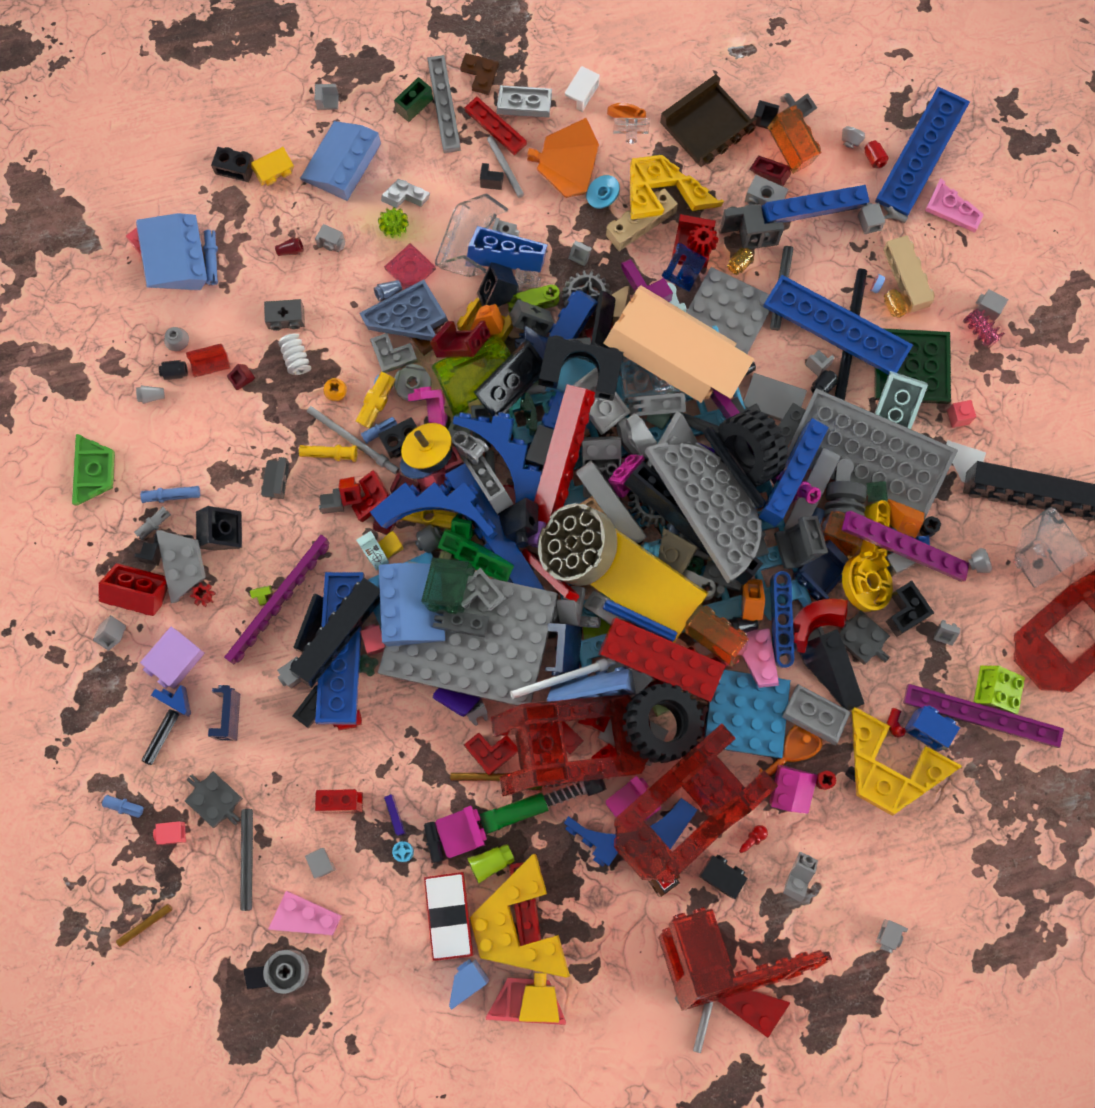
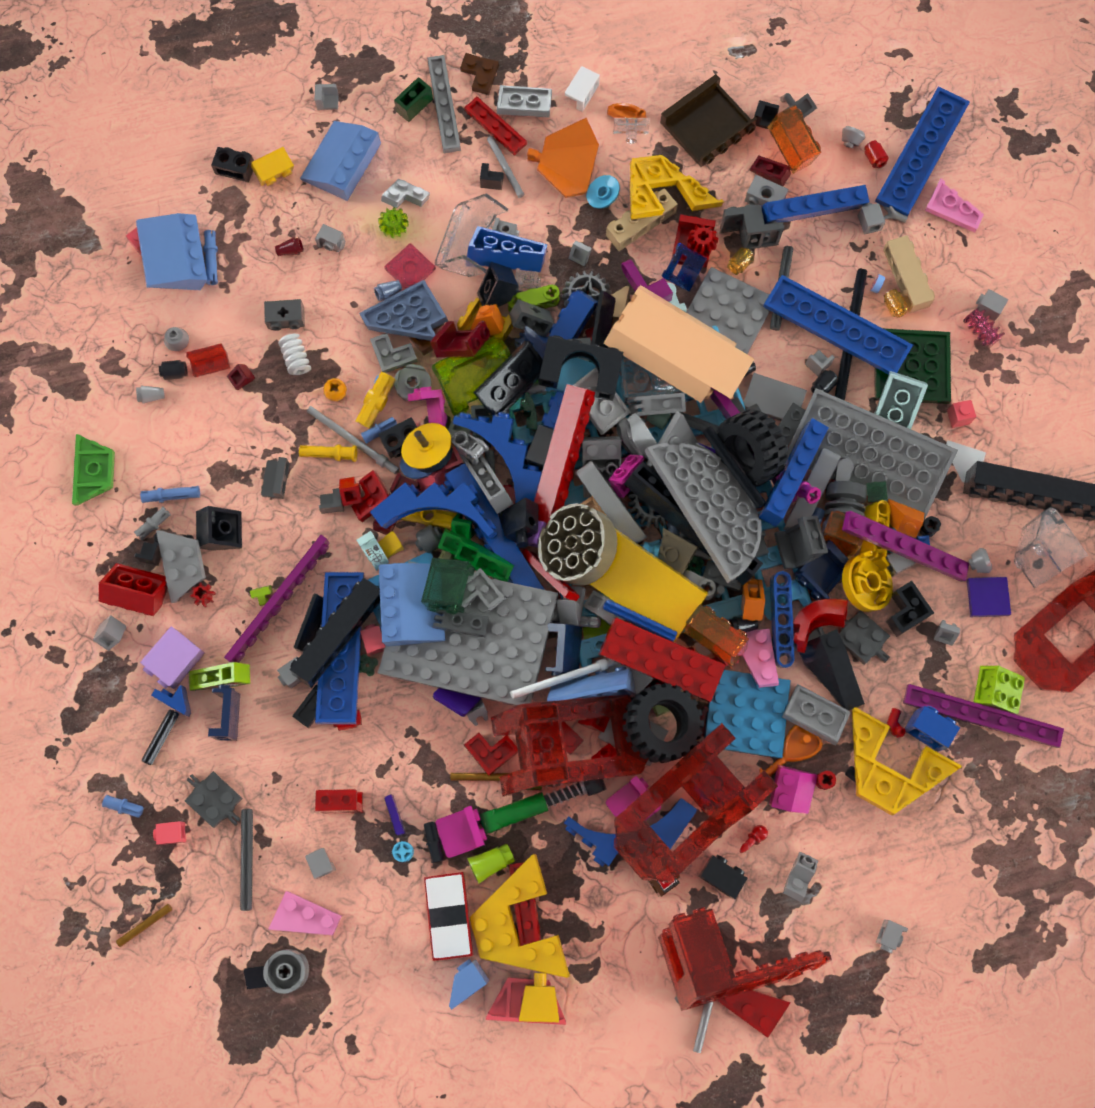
none -> lime slope [189,662,250,691]
none -> dark purple tile [967,577,1011,617]

